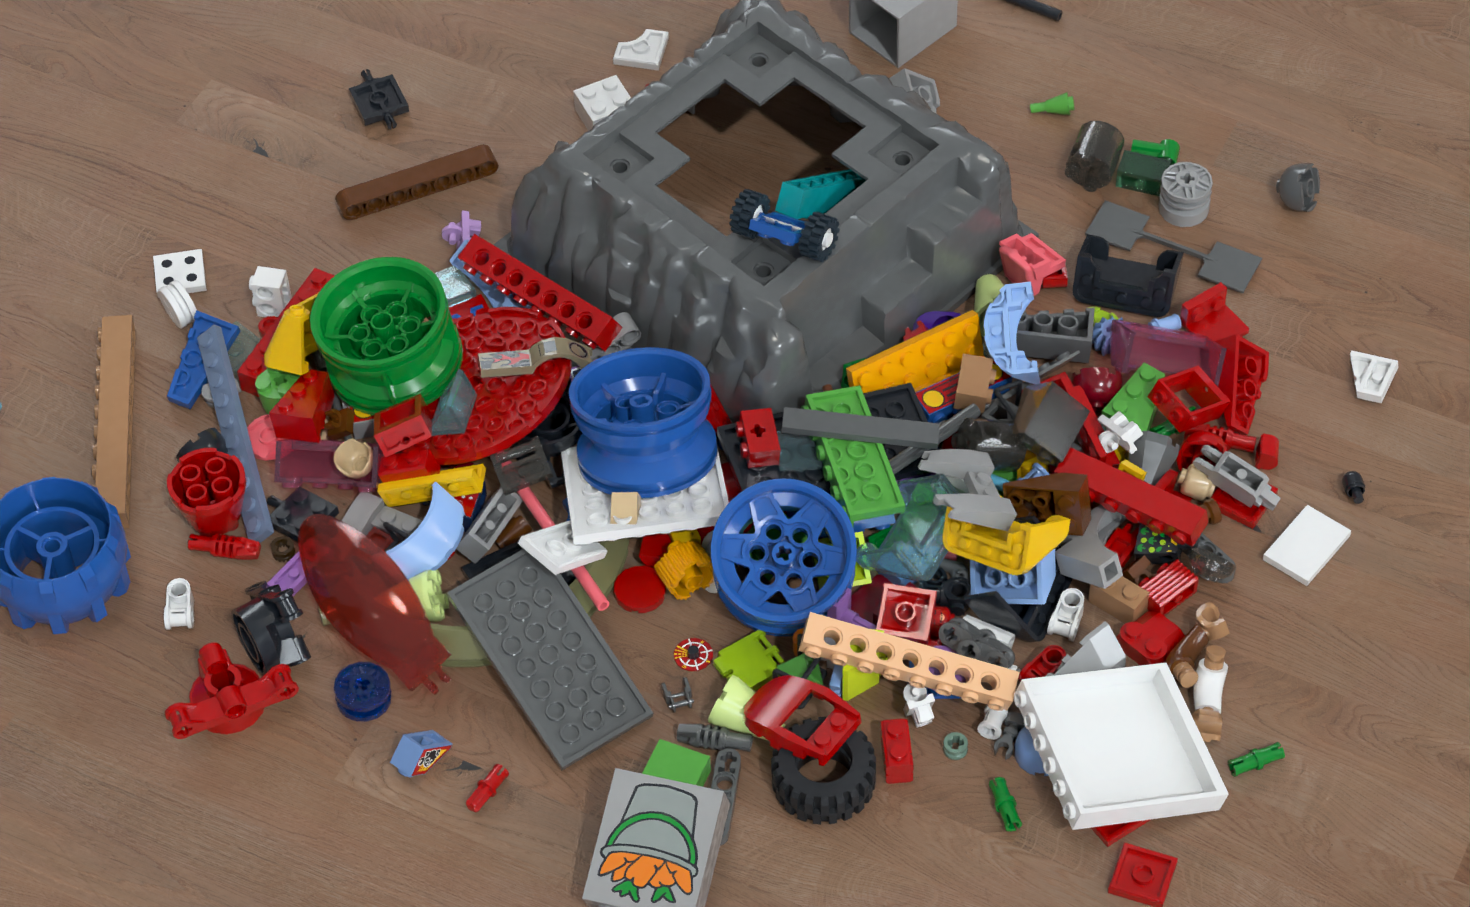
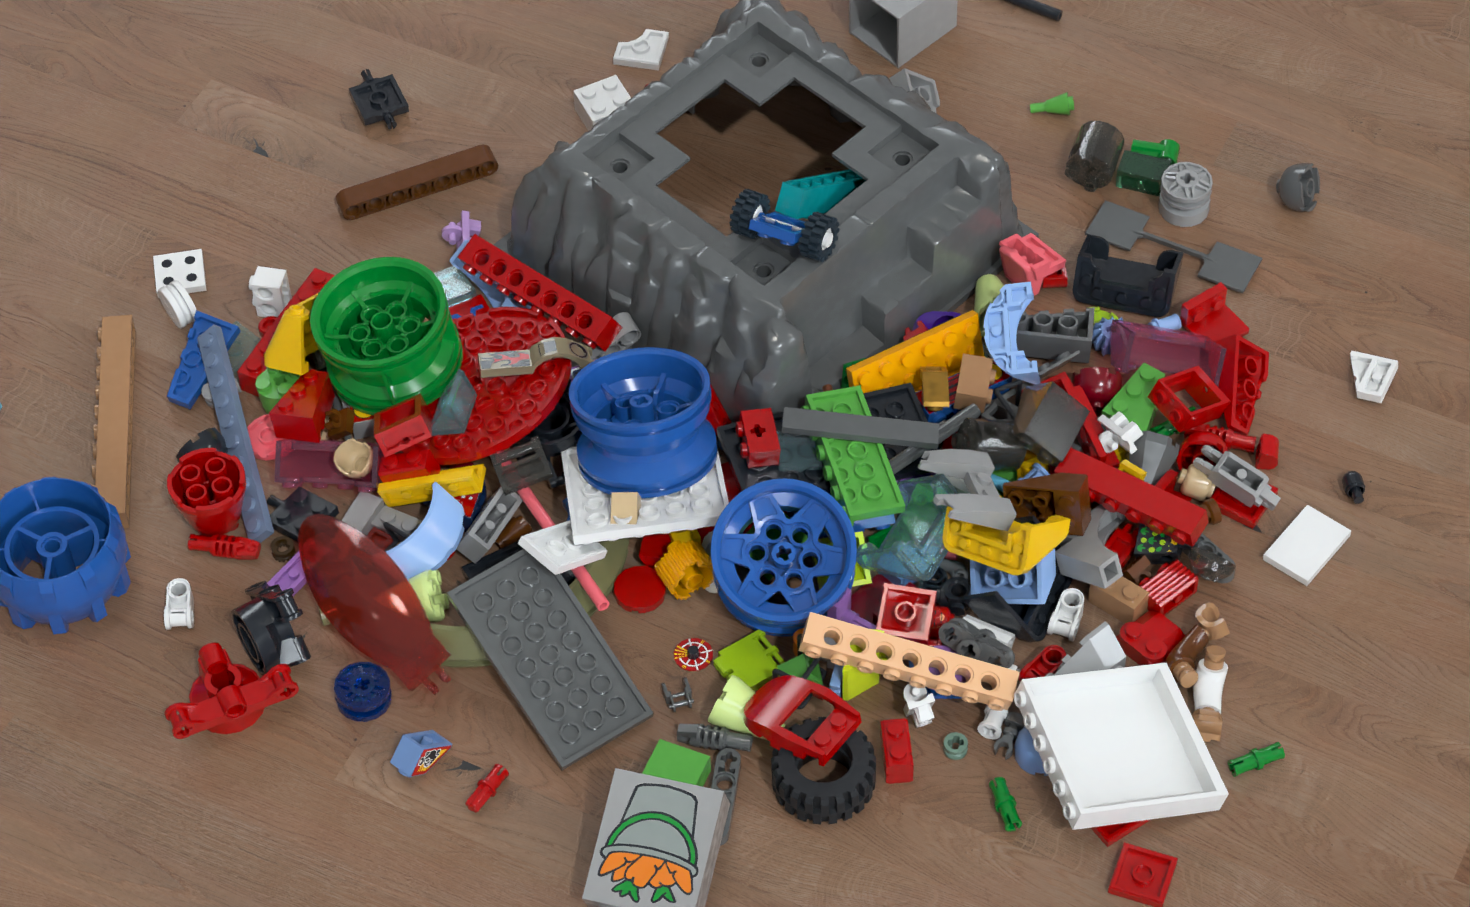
none -> pearl gold slope [920,366,949,411]

